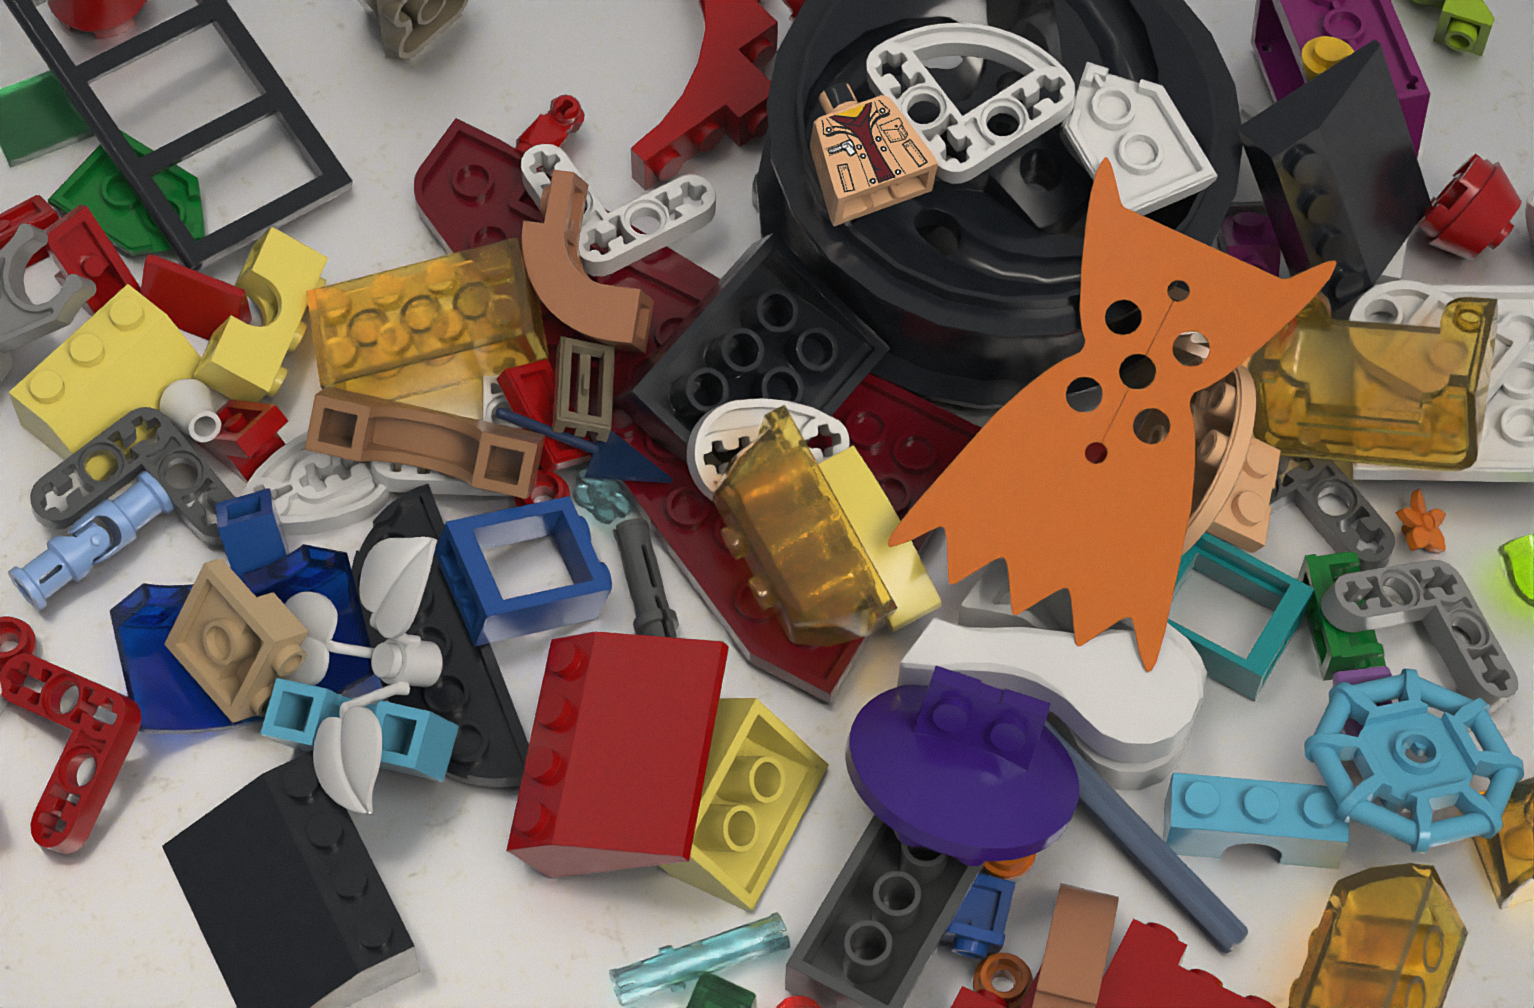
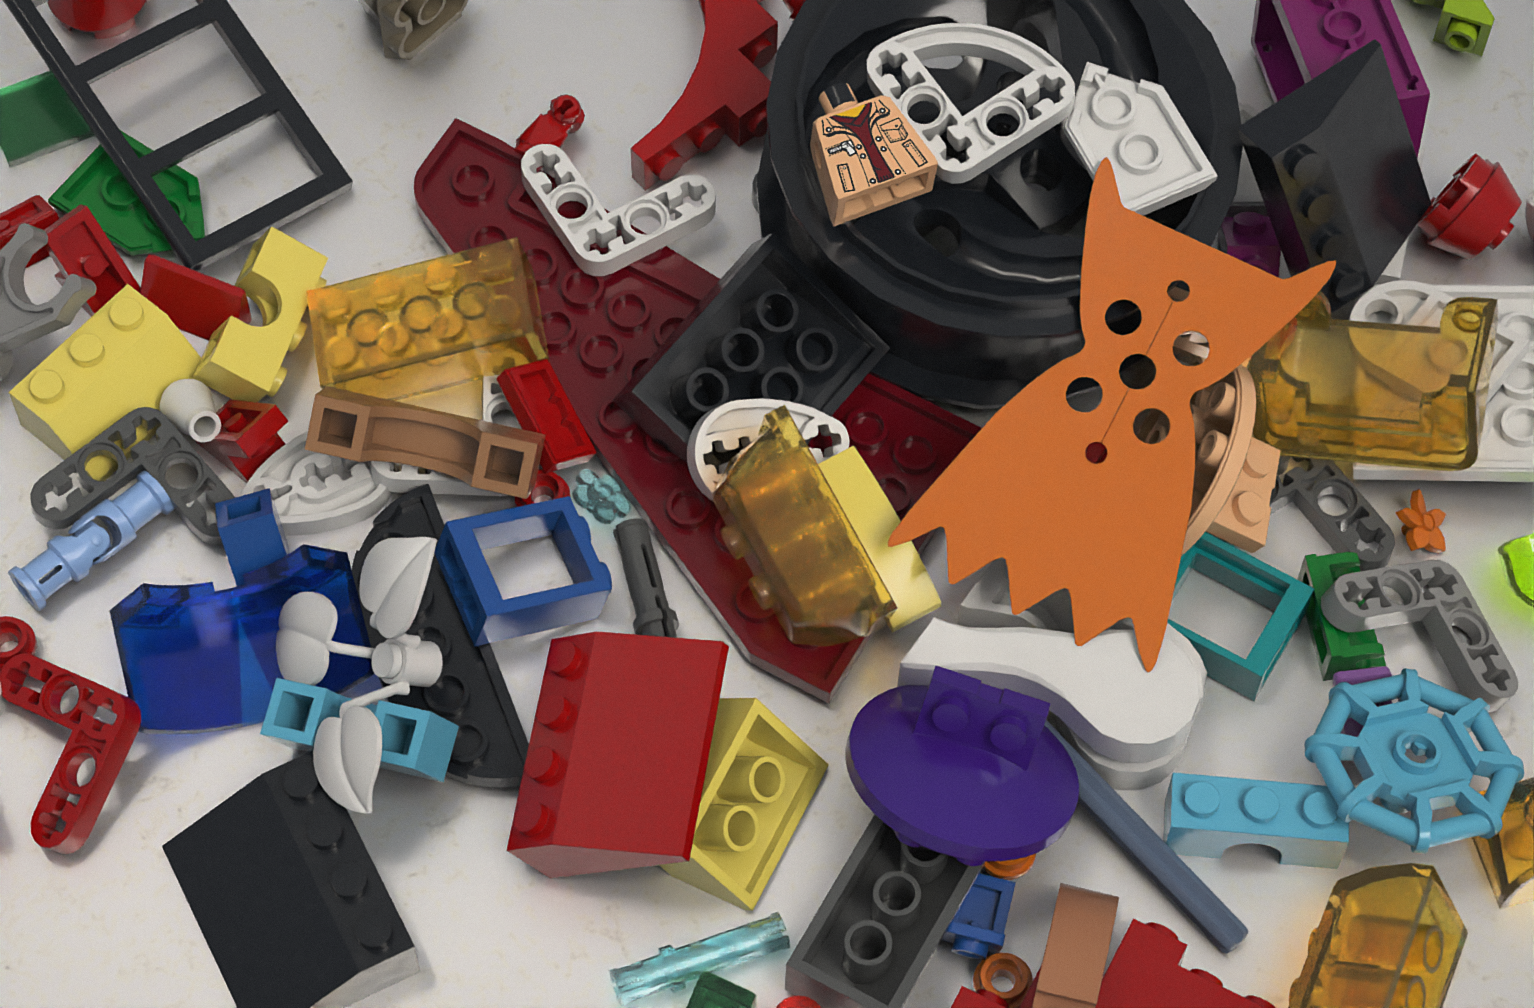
tan plate [164,558,309,723] -> none
dark blue piece [495,407,673,483] -> none
nougat arch [522,170,654,354] -> none
dark tan tile [552,336,615,442] -> none
yellow plate [1300,36,1354,81] -> none

